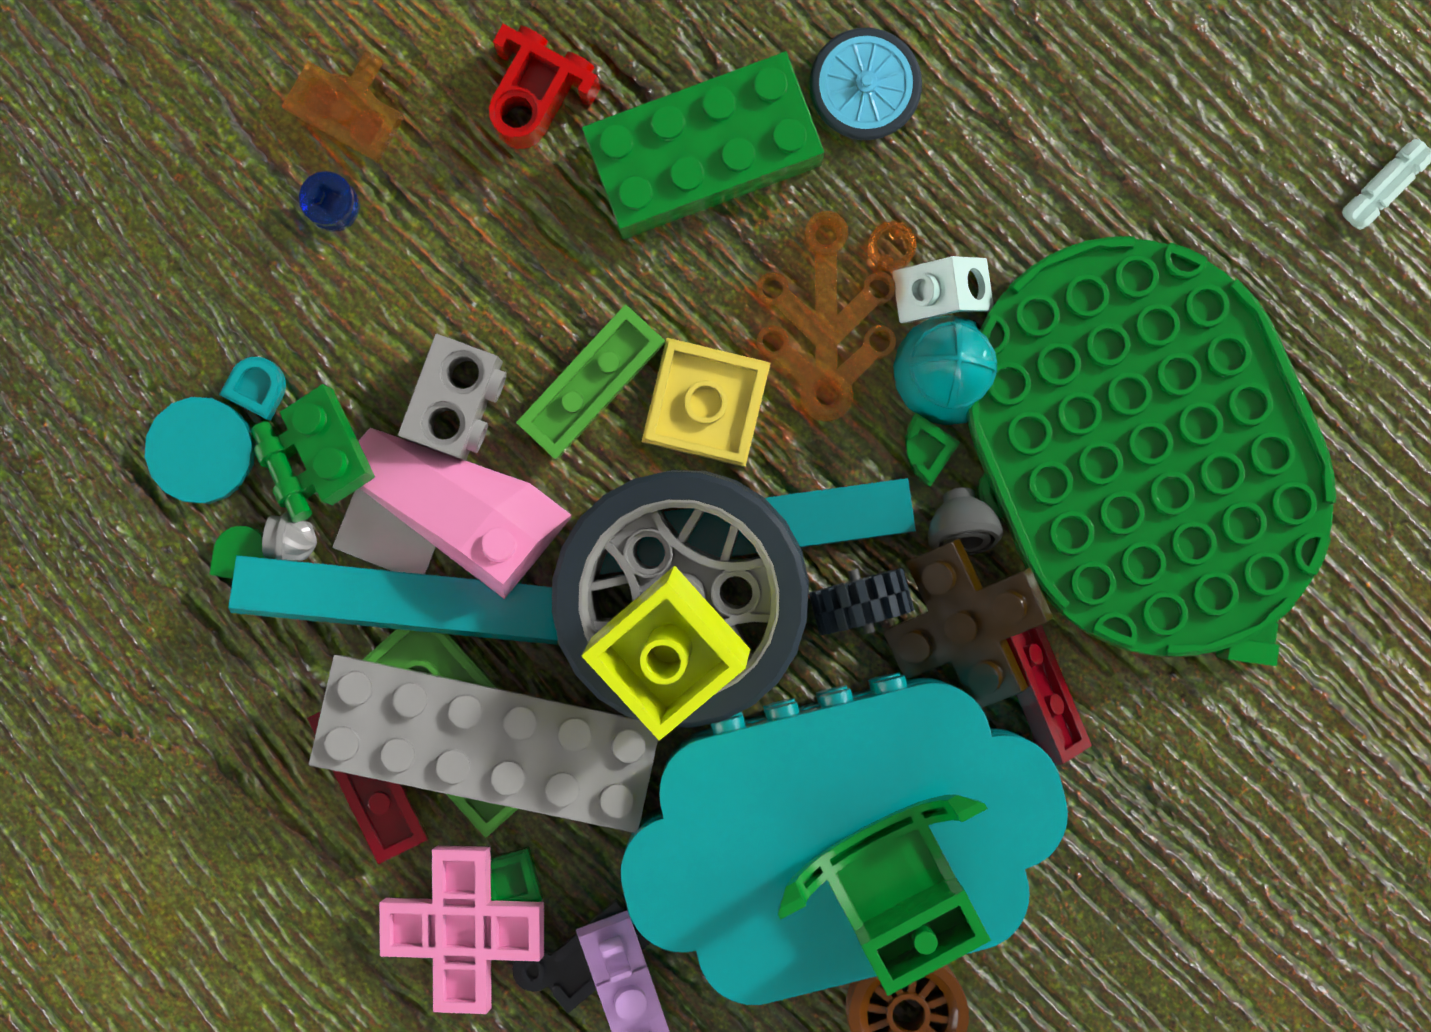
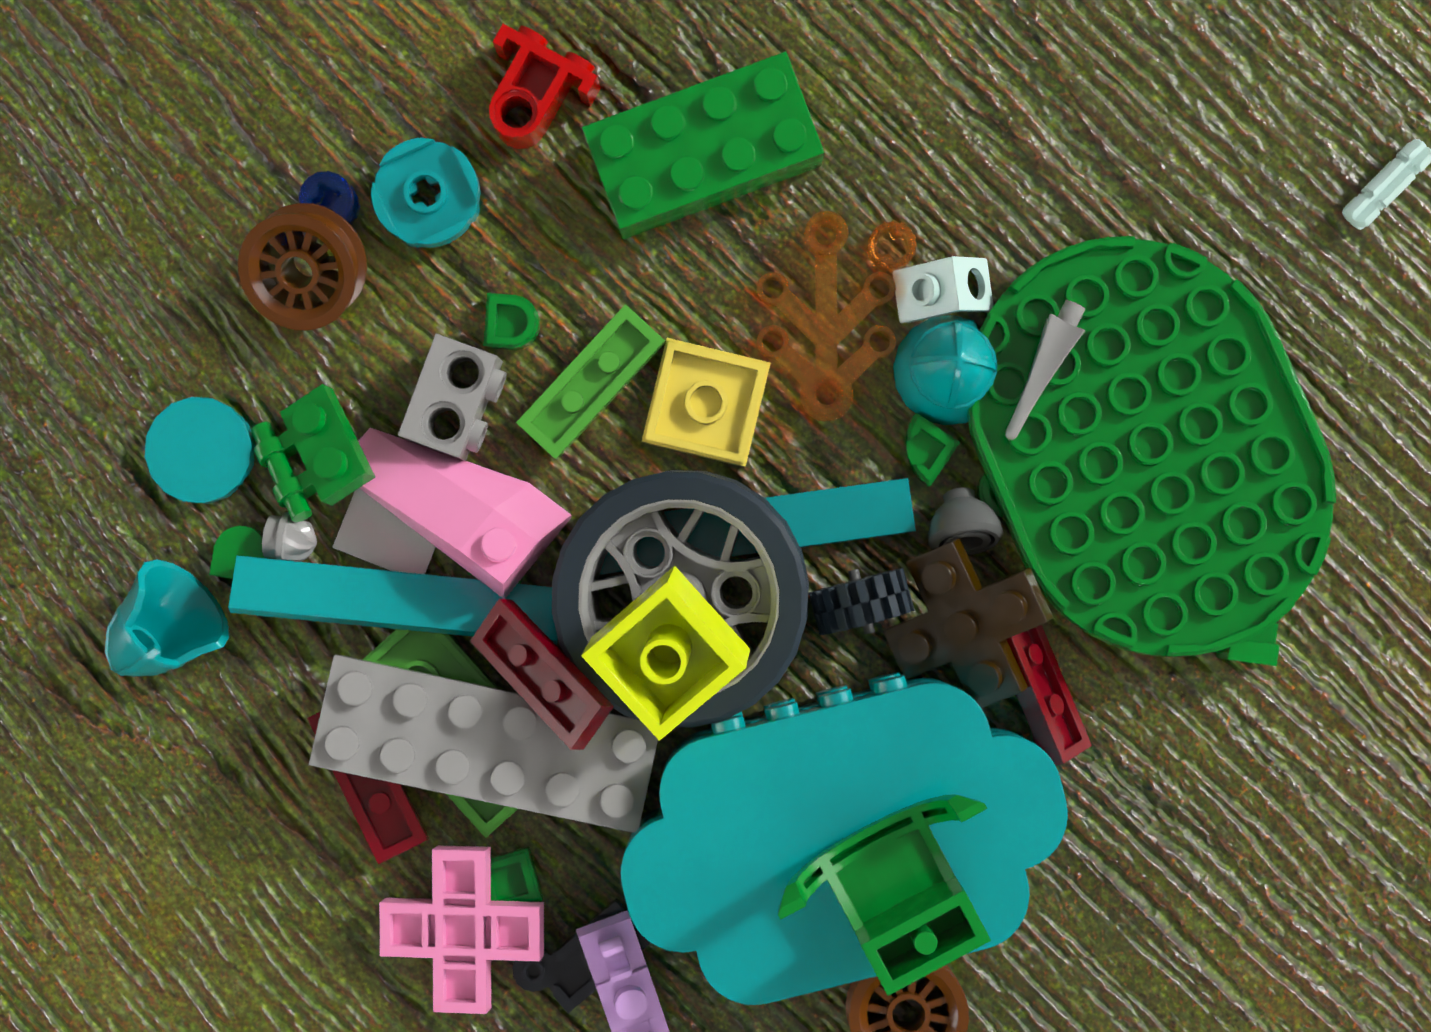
teal tile [219,357,286,421] -> none
clear orange plate [281,50,404,164] -> none
medium azure wheel [809,28,922,140] -> none
none -> teal helmet [105,559,229,677]
none -> reddish brown wheel [238,203,367,330]
none -> teal plate [371,137,481,248]
none -> dark red plate [470,598,614,750]
none -> green tile [483,293,540,350]
none -> light grey piece [1005,300,1085,440]

